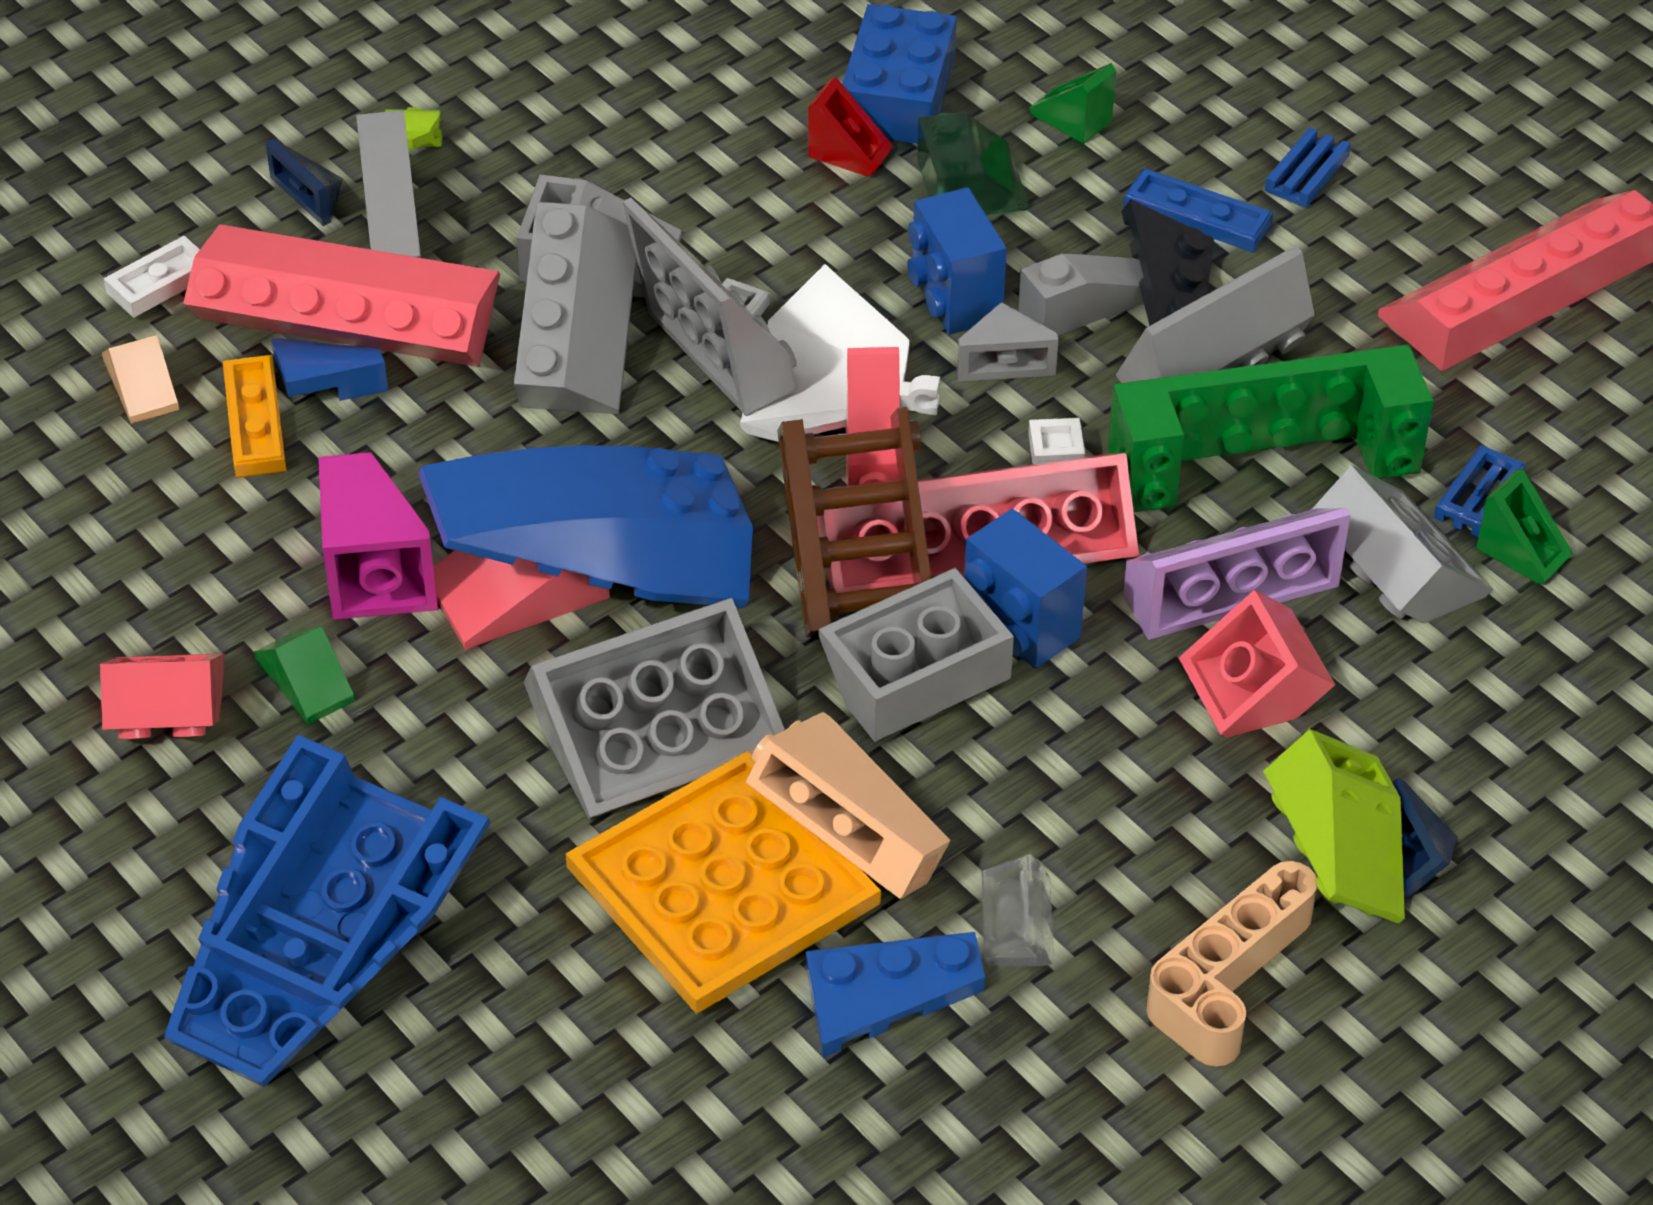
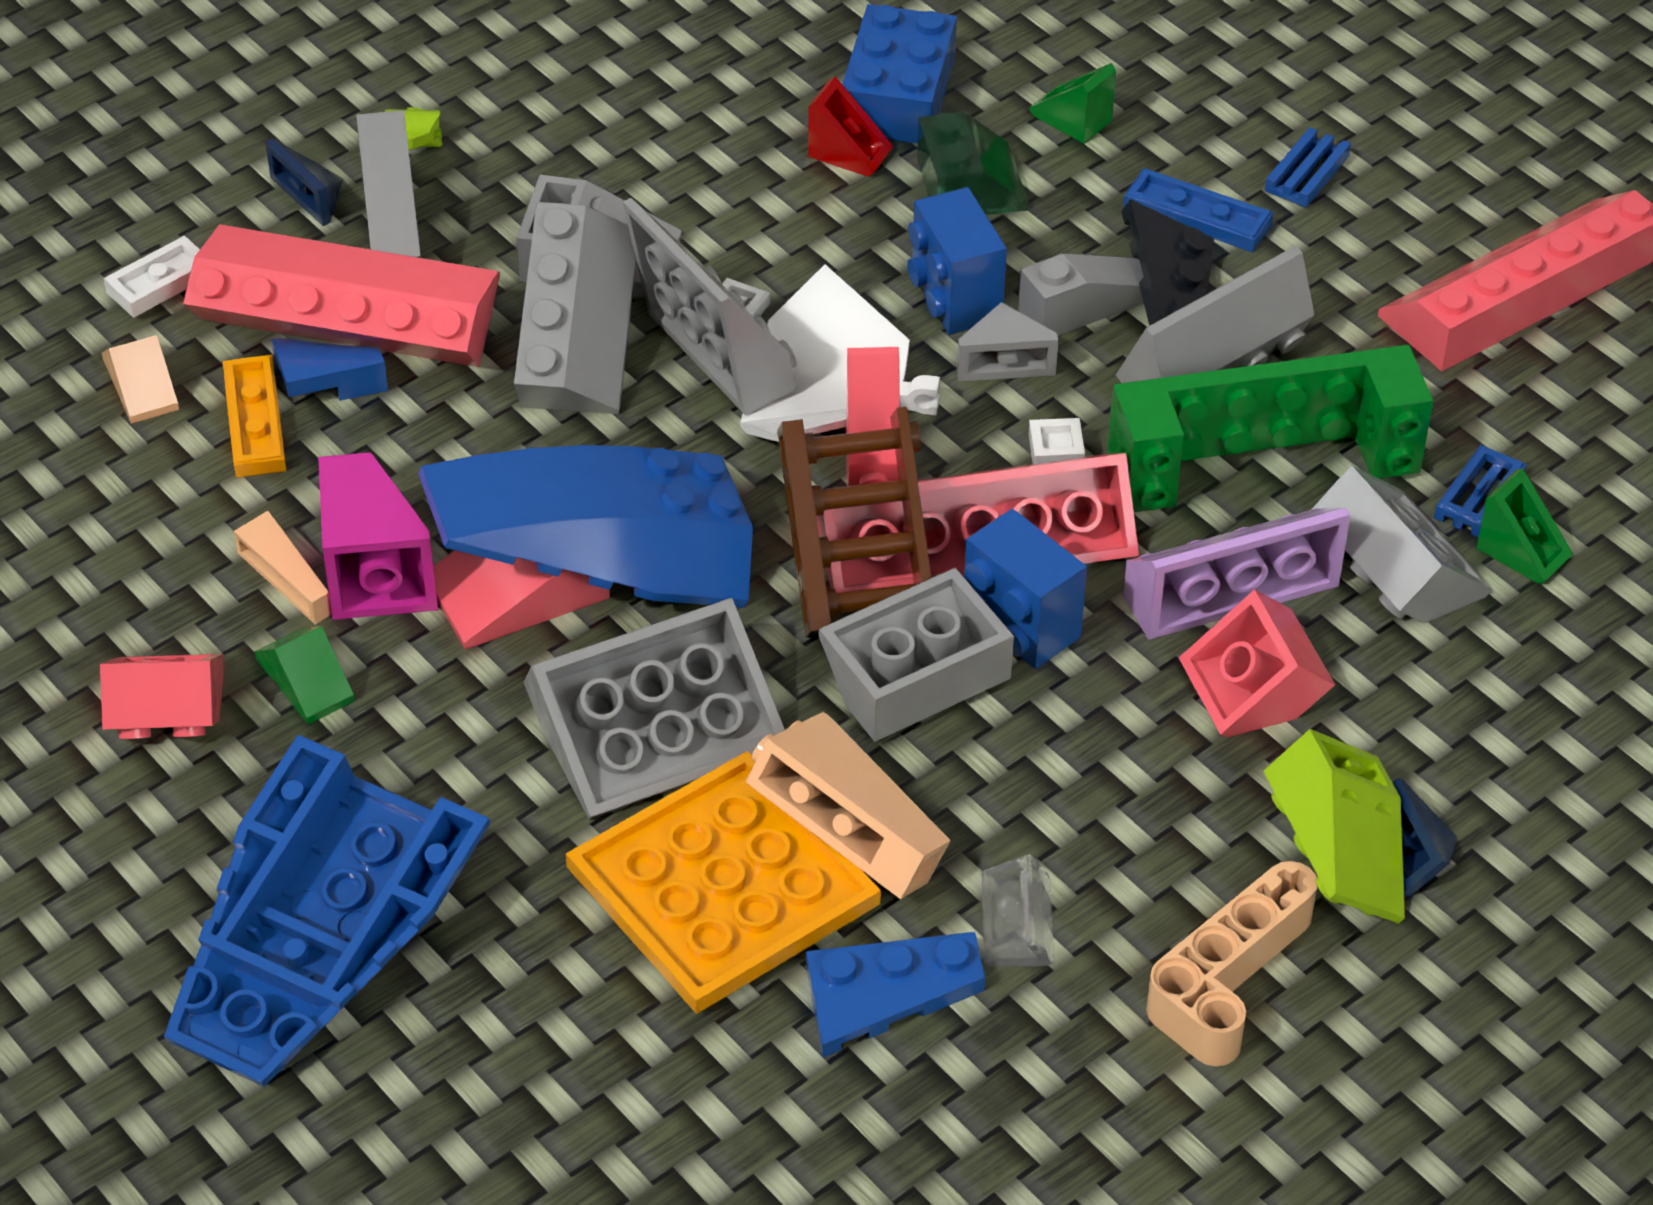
none -> light nougat piece [234,511,332,625]

